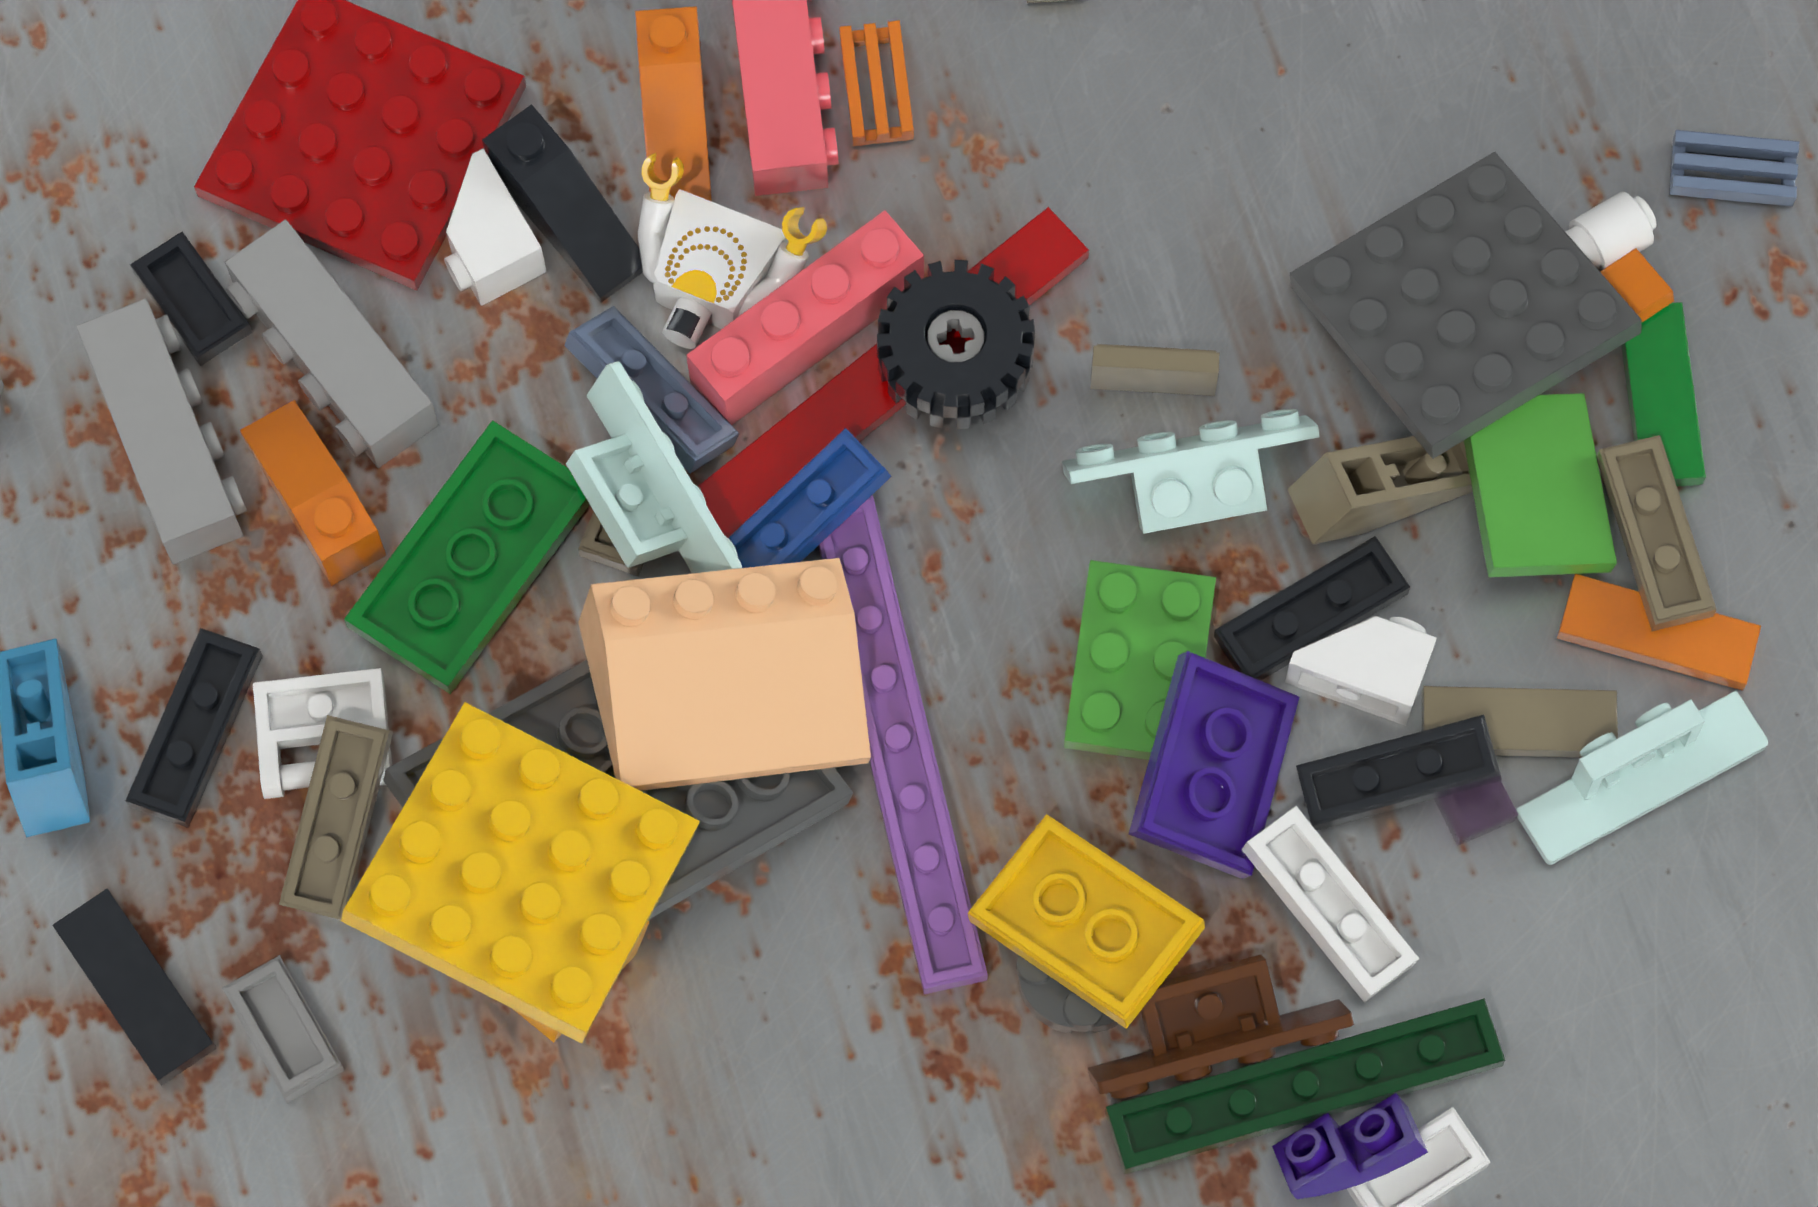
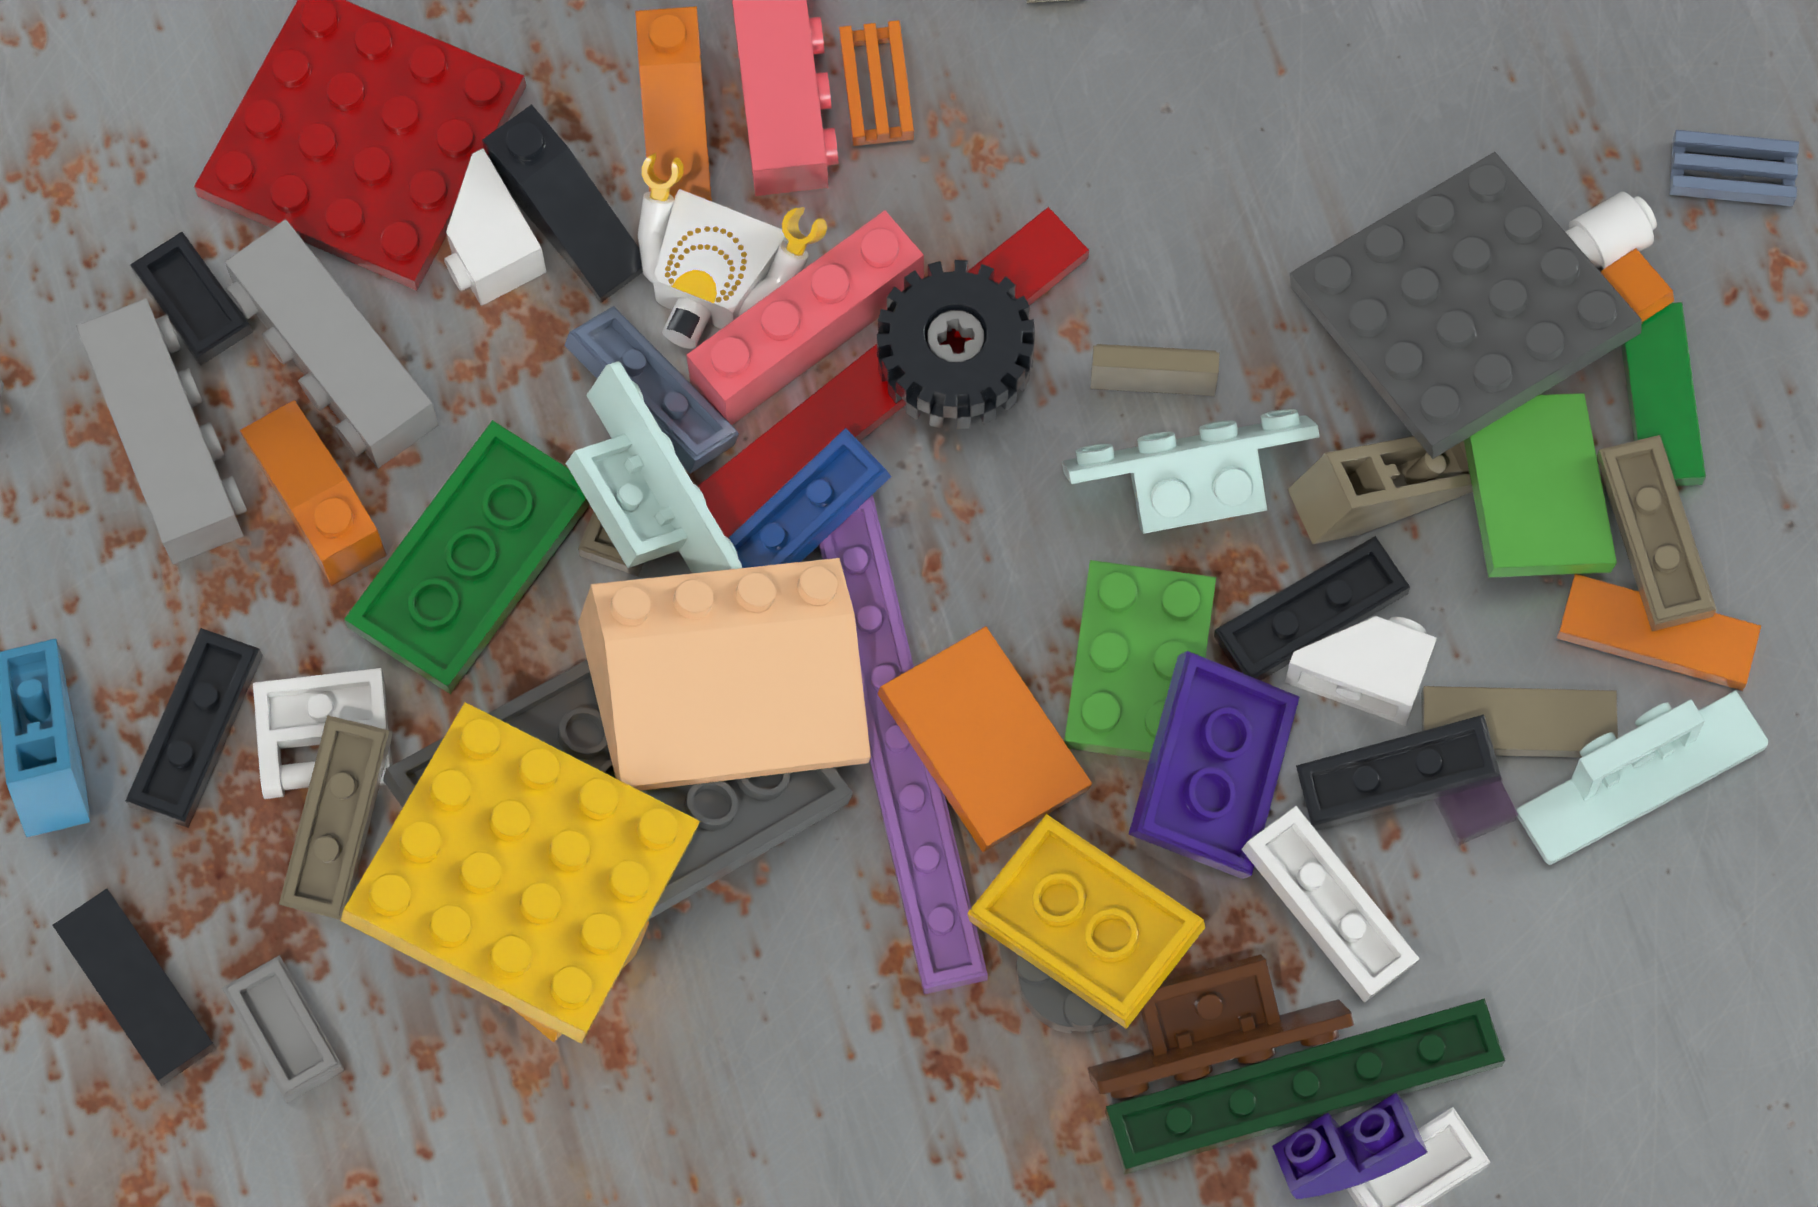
none -> orange tile [877,626,1092,852]

